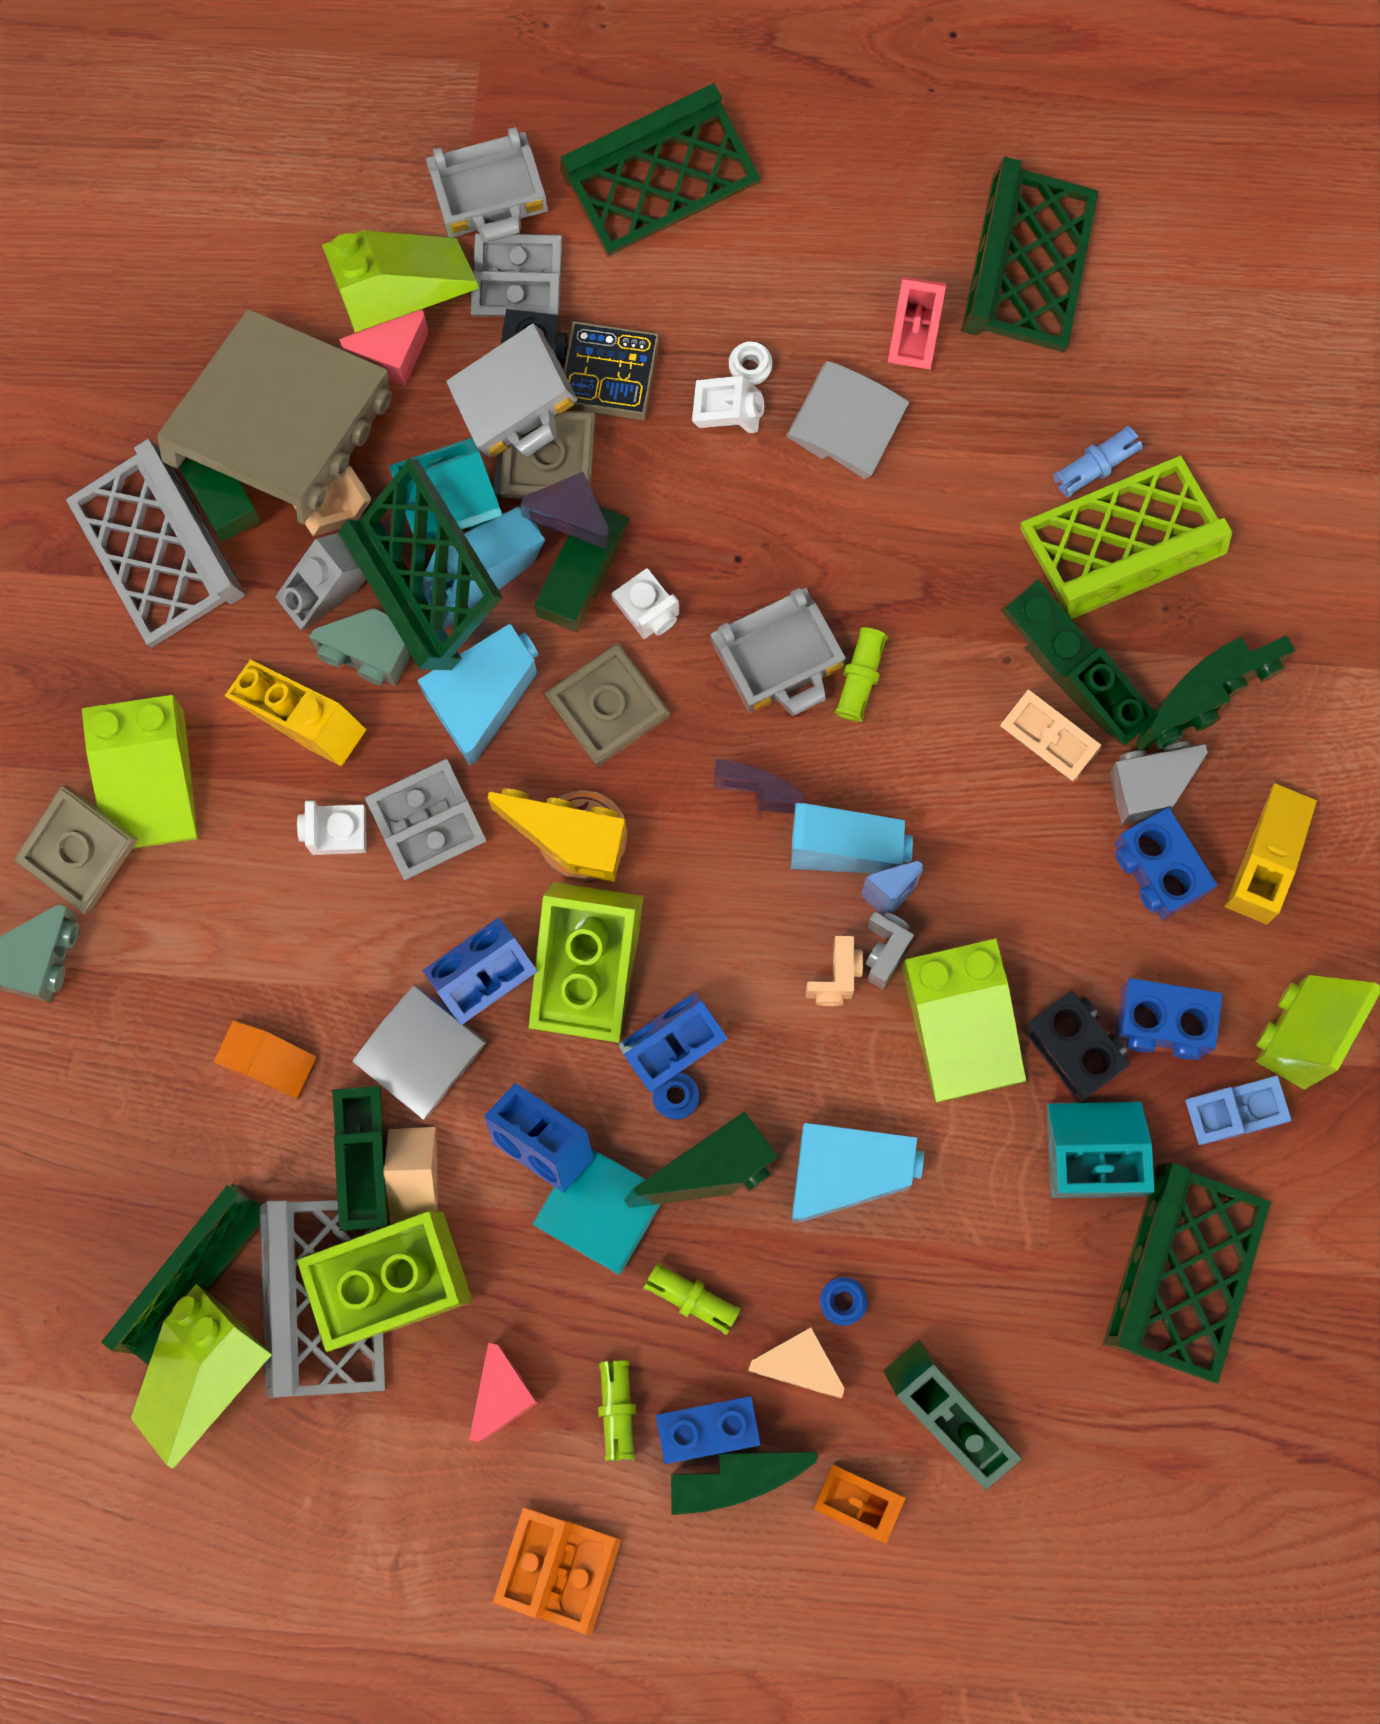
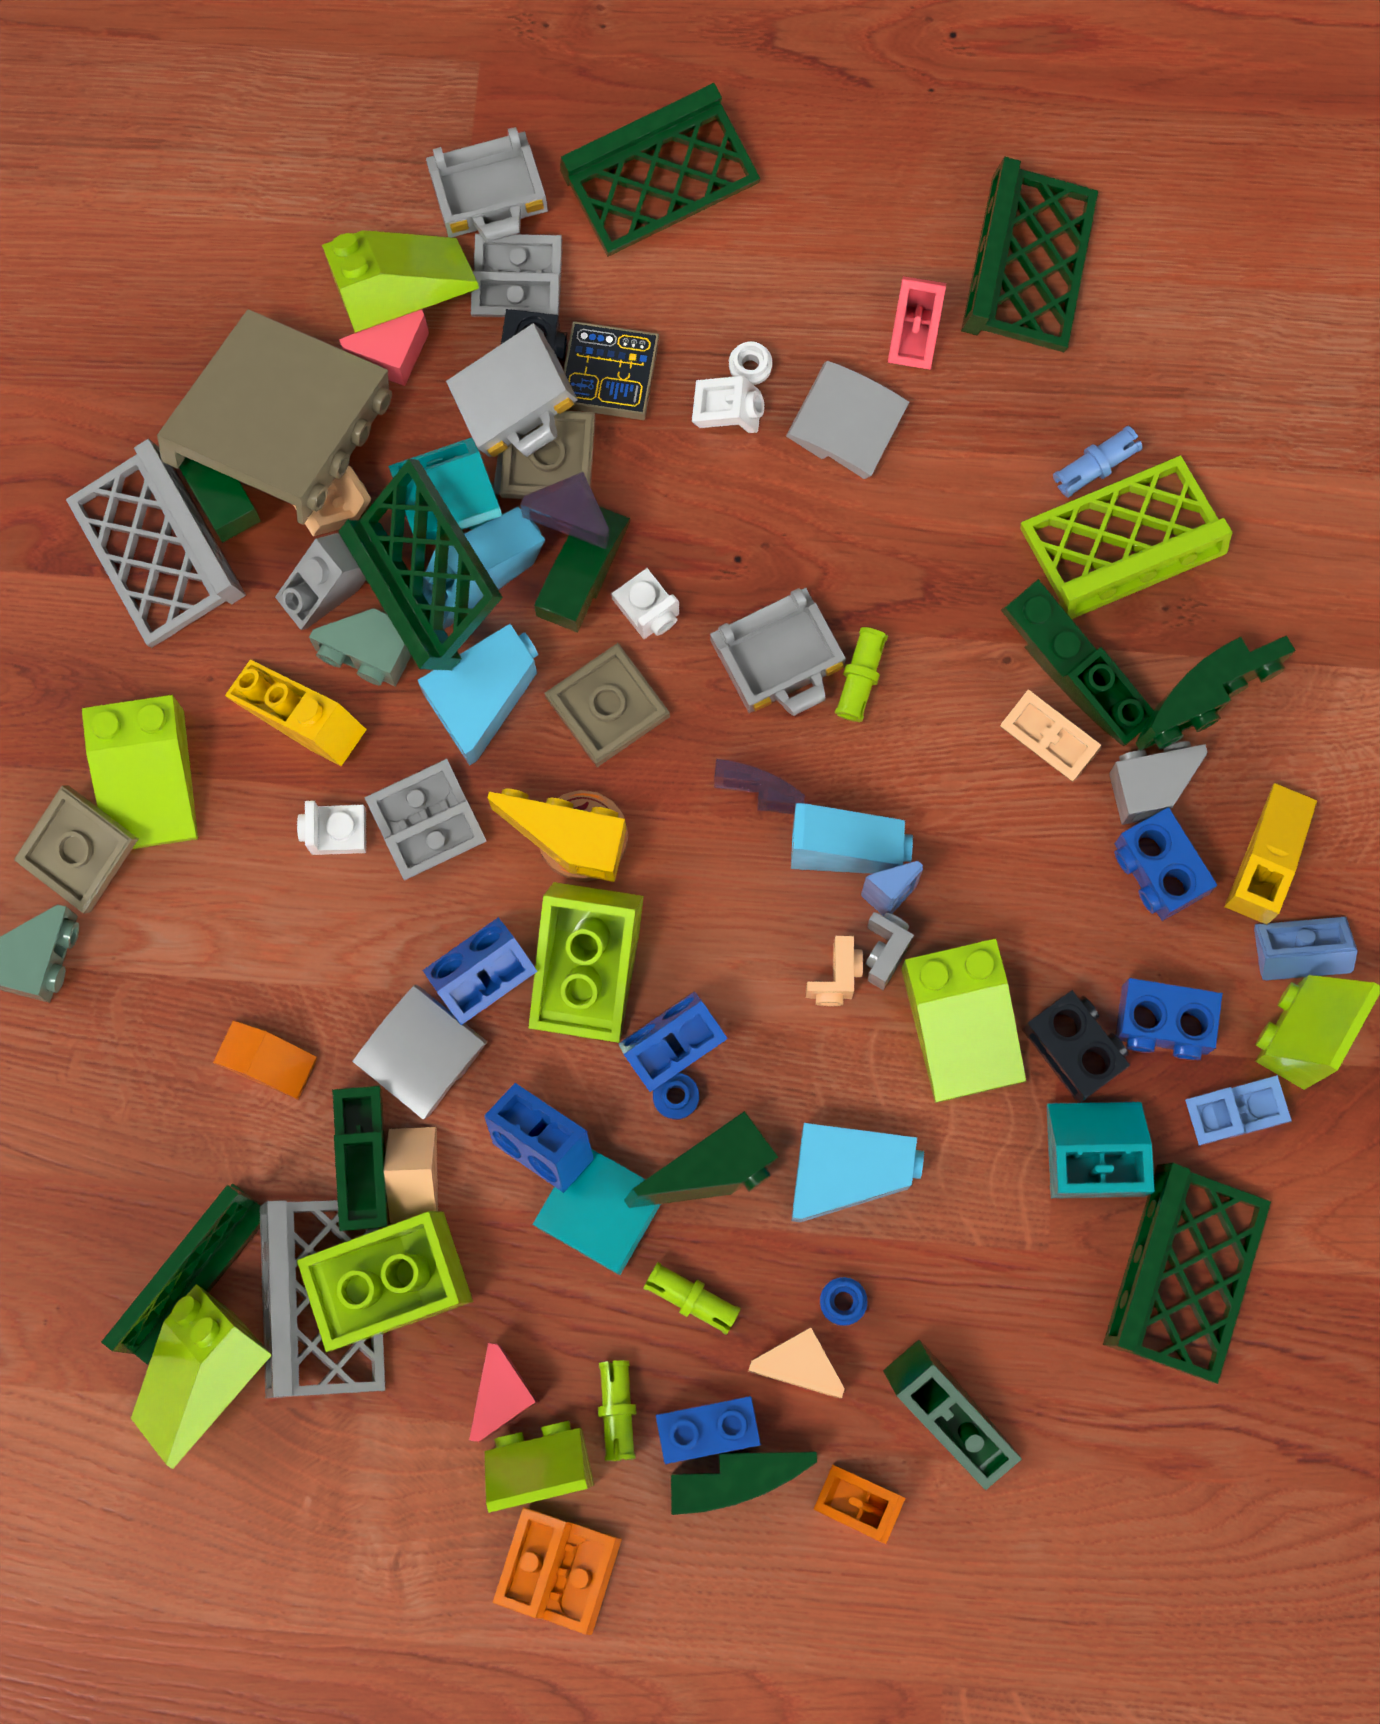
none -> lime slope [484,1421,594,1513]
none -> medium blue slope [1254,917,1358,981]

